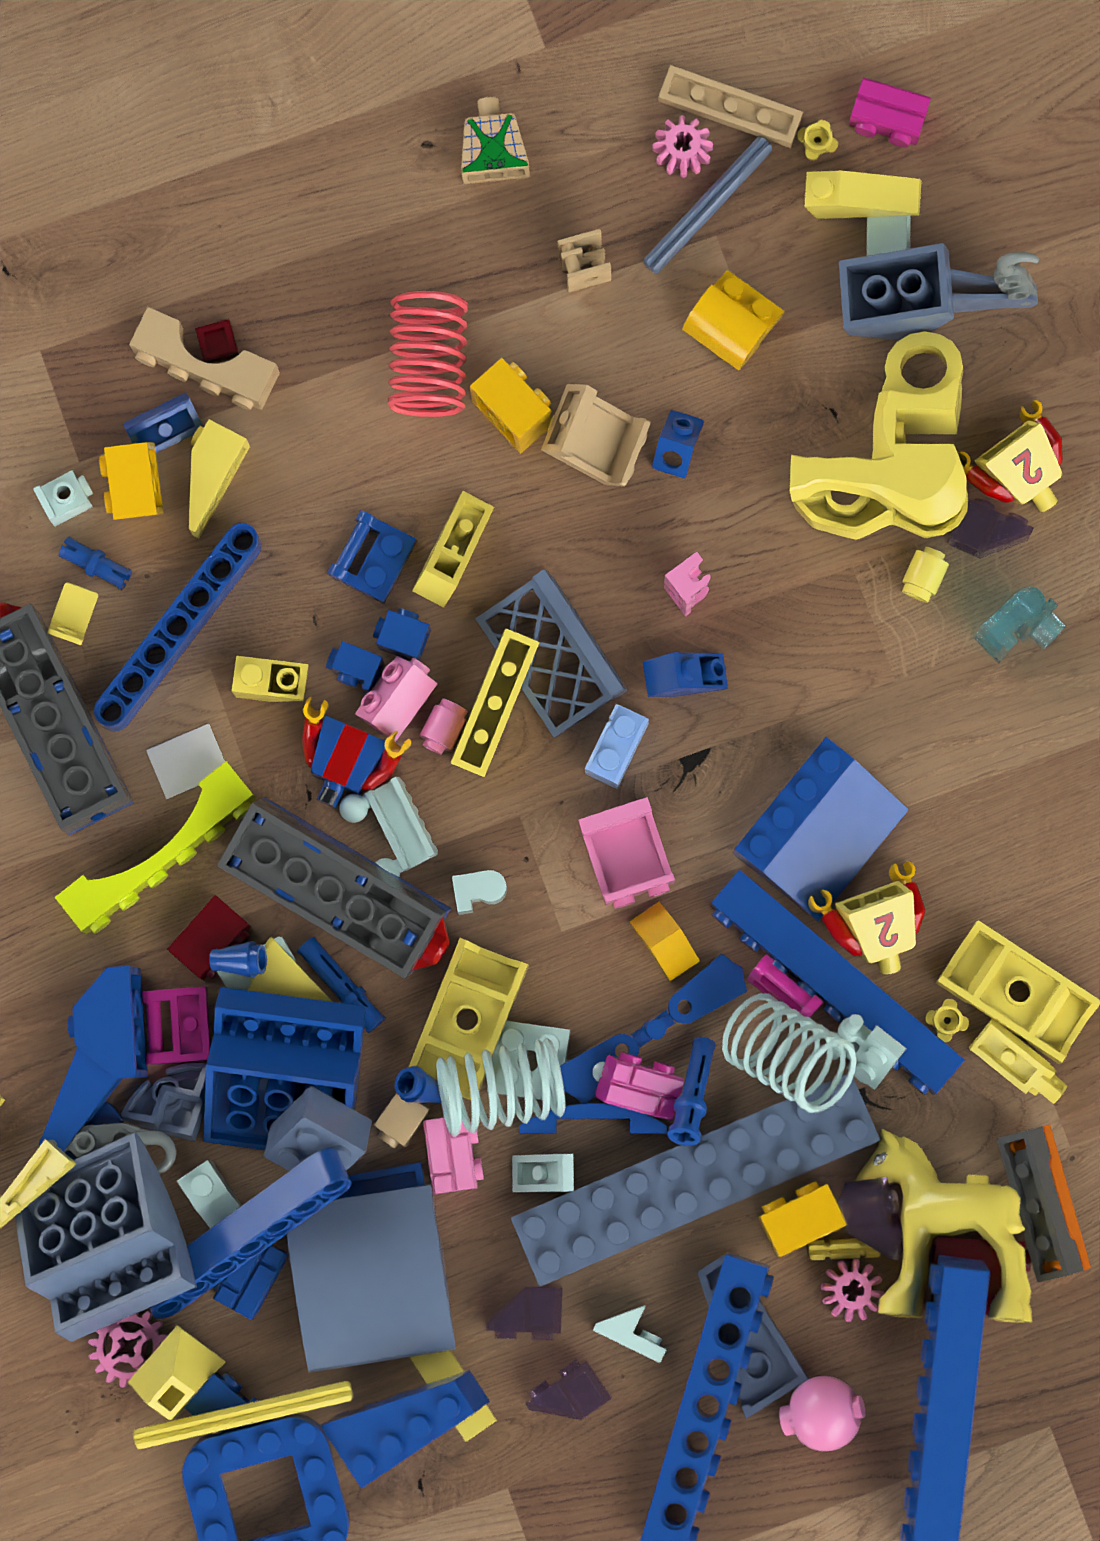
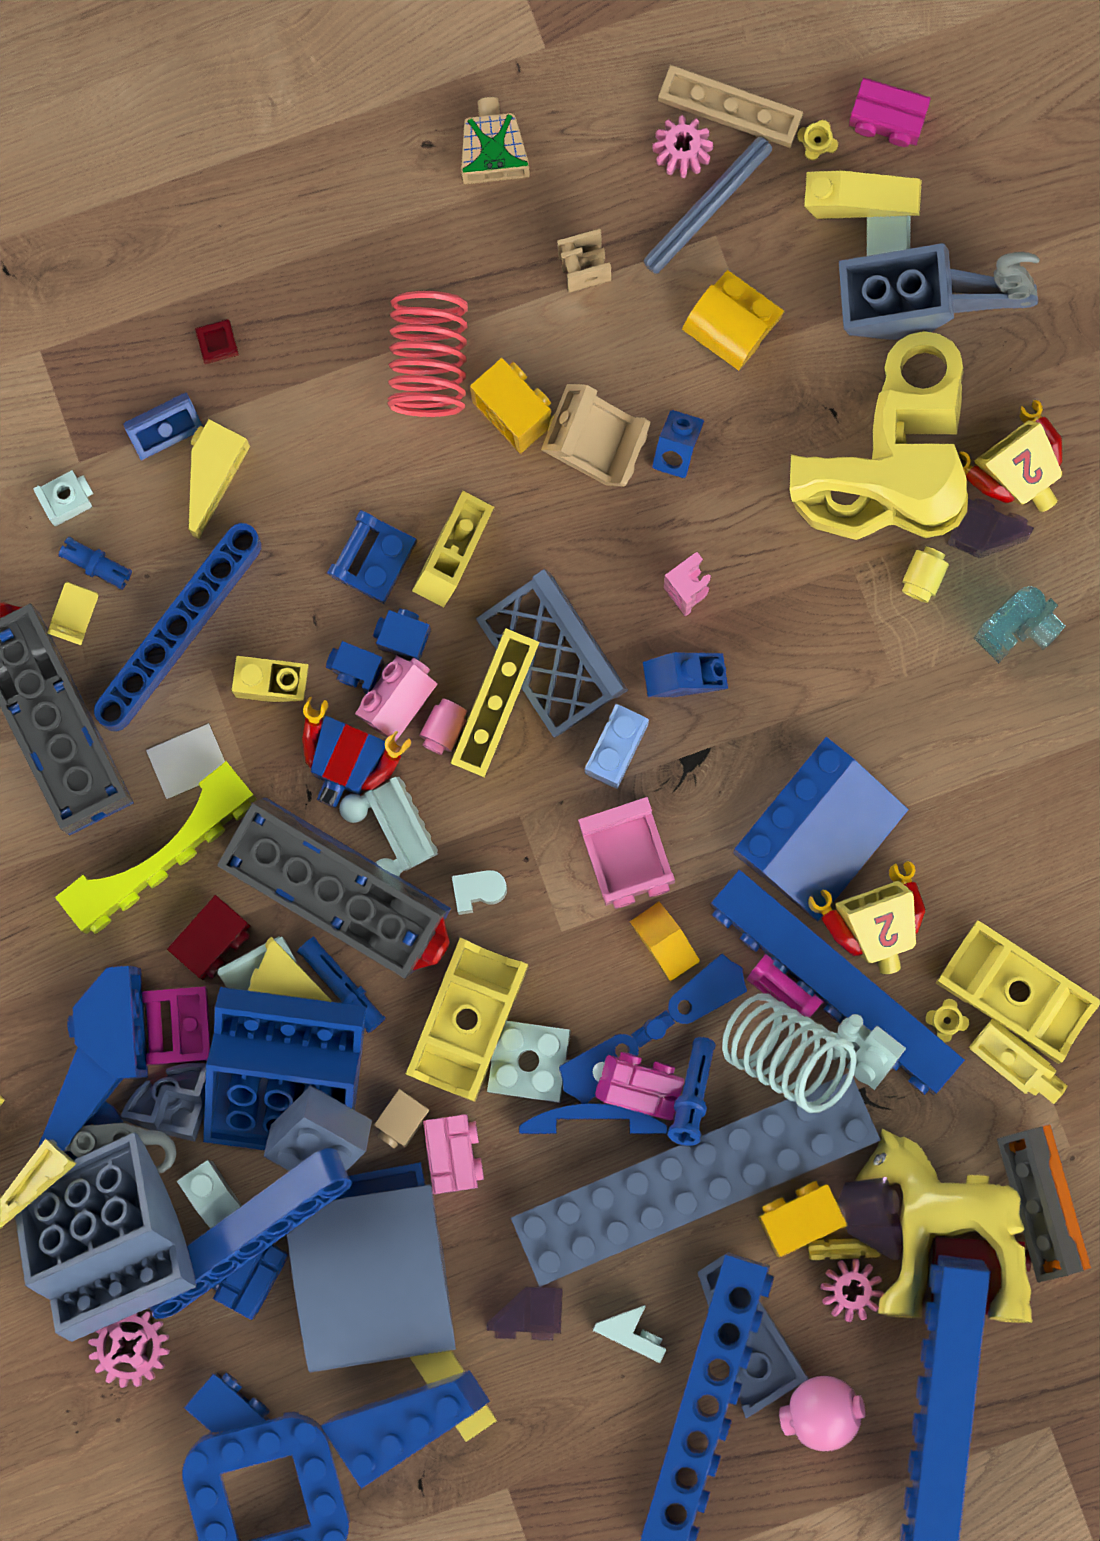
yellow brick [99,442,164,520] -> none
light yellow slope [128,1325,226,1421] -> none
tan arch [129,307,280,410] -> none
light yellow axle [134,1381,353,1449] -> none
blue cone [210,941,267,978] -> none
blue cone [395,1066,441,1104] -> none
light aqua piece [436,1038,565,1137] -> none
light aqua slope [512,1154,574,1192] -> none
clear purple slope [525,1359,612,1420] -> none

